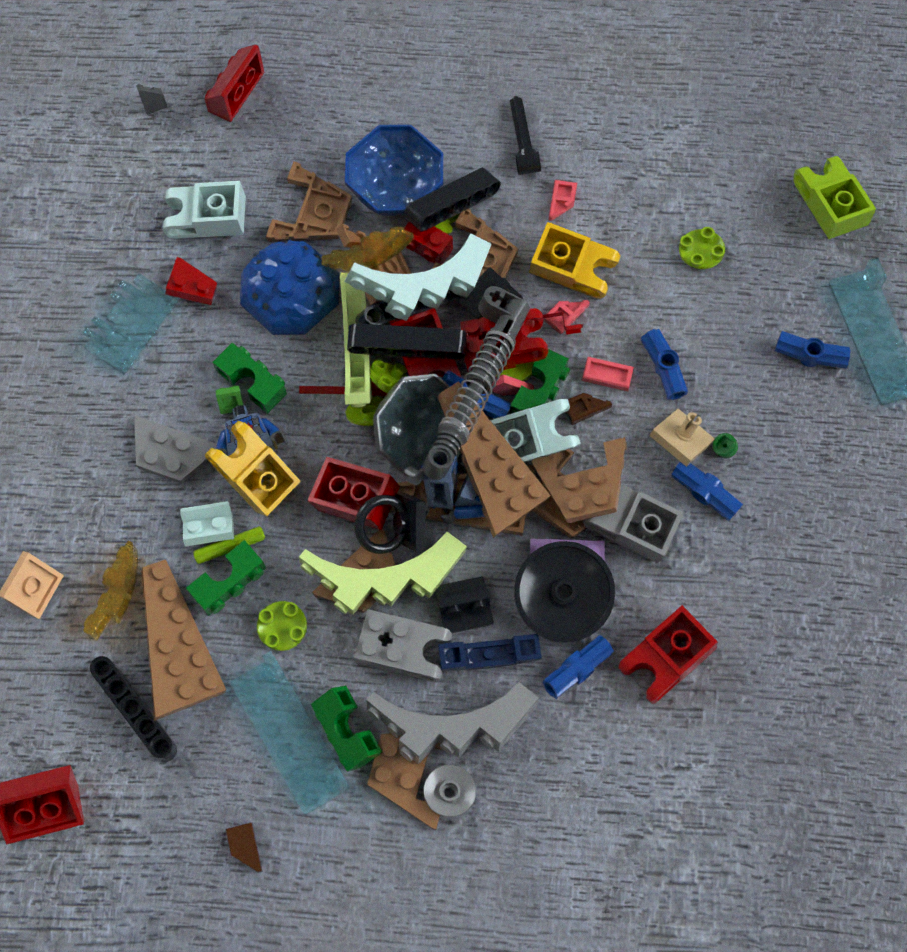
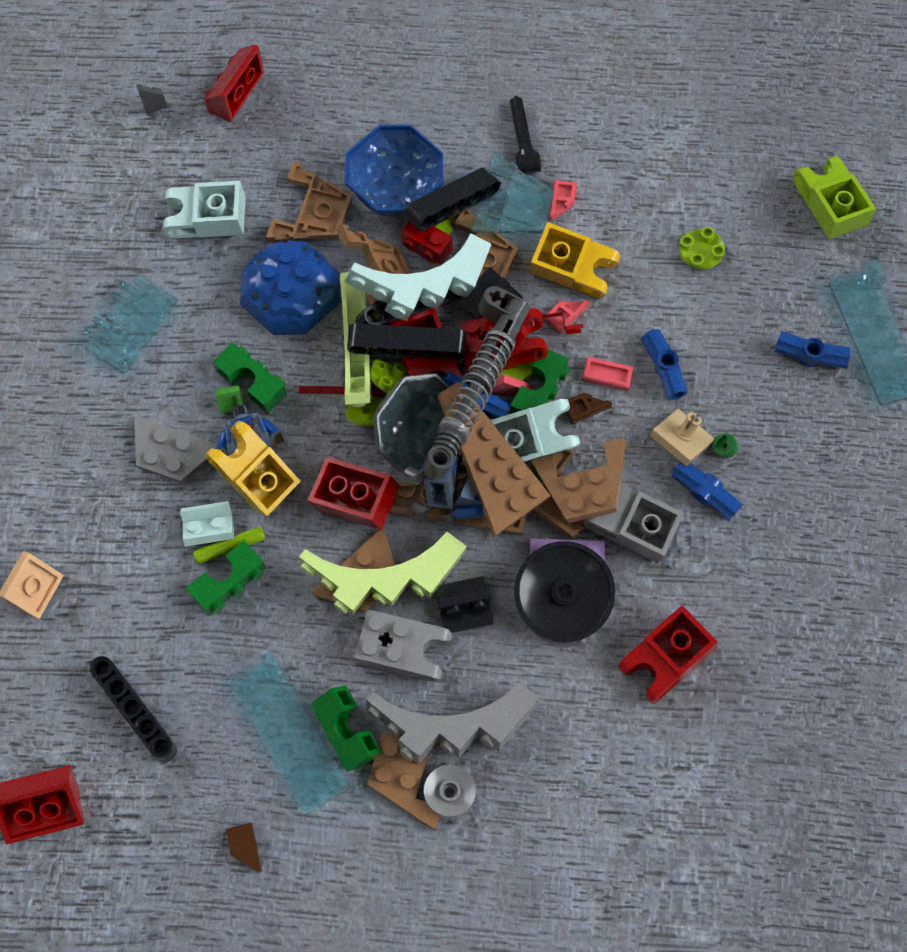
clear yellow slope [83,540,138,641] -> none
medium nougat wing [141,559,226,721] -> none
red wing [165,257,217,305] -> none
lime dish [257,601,307,651] -> none
clear yellow slope [321,227,414,272] -> none
black tile [354,493,425,554] -> none
dark blue slope [438,634,542,671] -> none
blue piece [542,635,614,699] -> none
none -> clear light blue wing [472,151,554,234]

